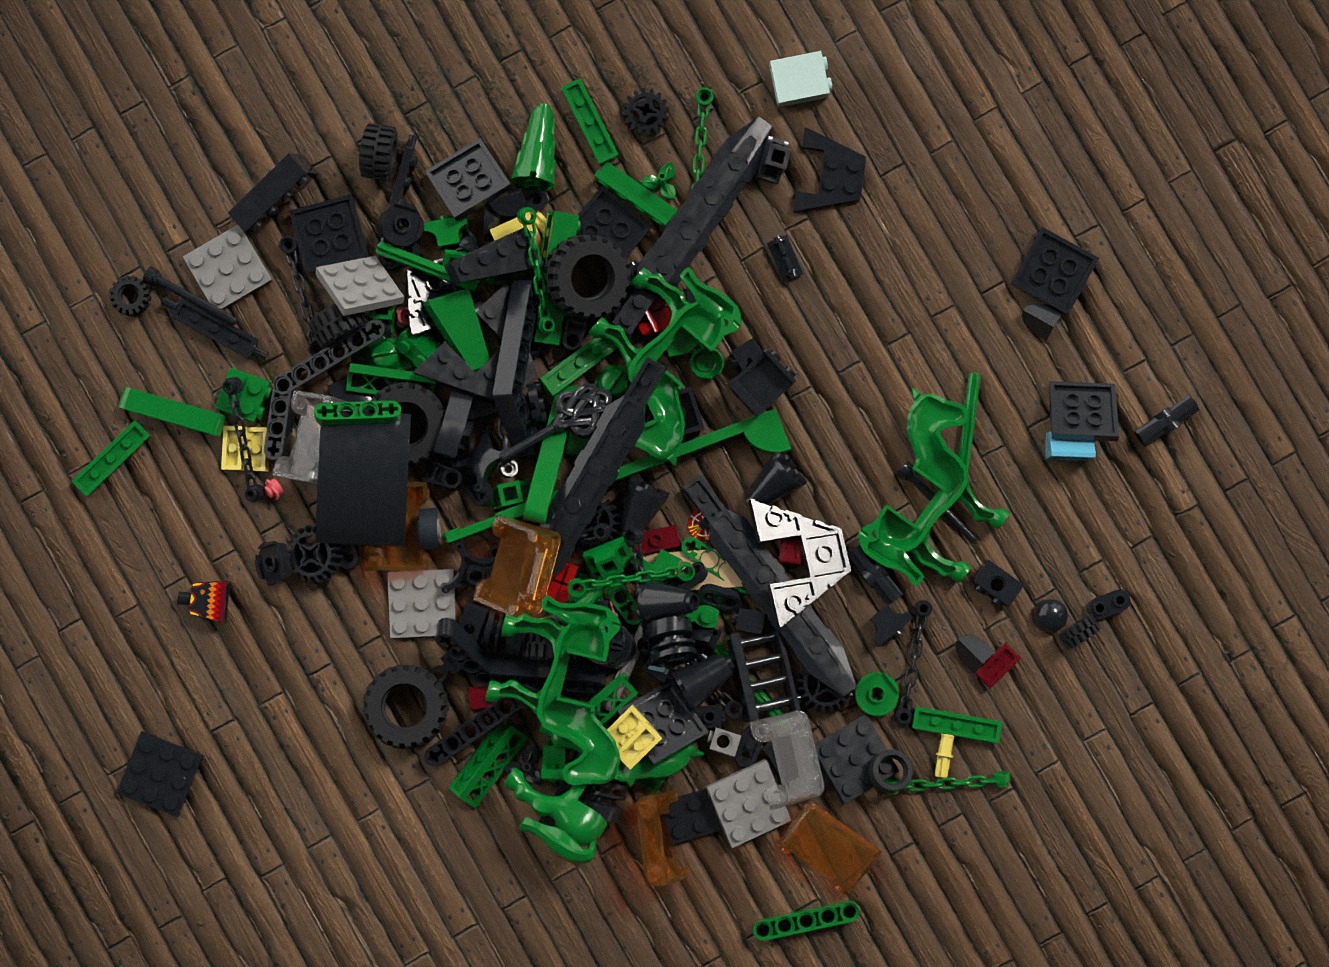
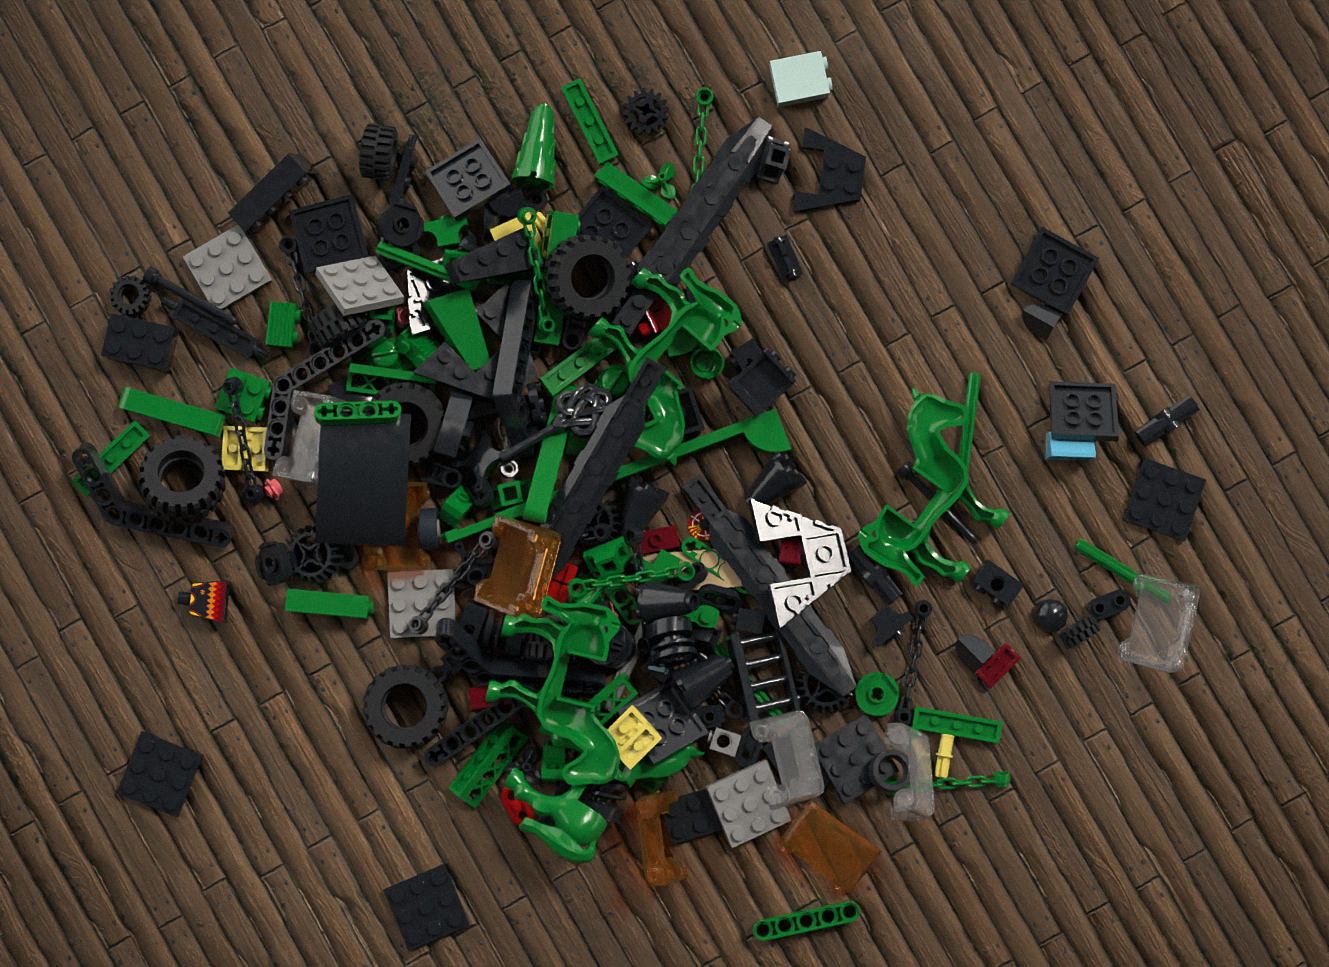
none -> black beam [72,442,236,547]
none -> black brick [101,313,179,373]
none -> black tyre [139,436,226,523]
none -> green brick [265,301,302,349]
none -> green slope [285,589,375,619]
none -> black plate [383,863,470,951]
none -> black piece [409,531,499,635]
none -> green brick [437,485,474,529]
none -> red plate [500,787,534,826]
none -> clear windscreen [884,723,935,822]
none -> green axle [1074,539,1172,604]
none -> clear windscreen [1119,574,1200,673]
none -> black plate [1122,458,1206,542]

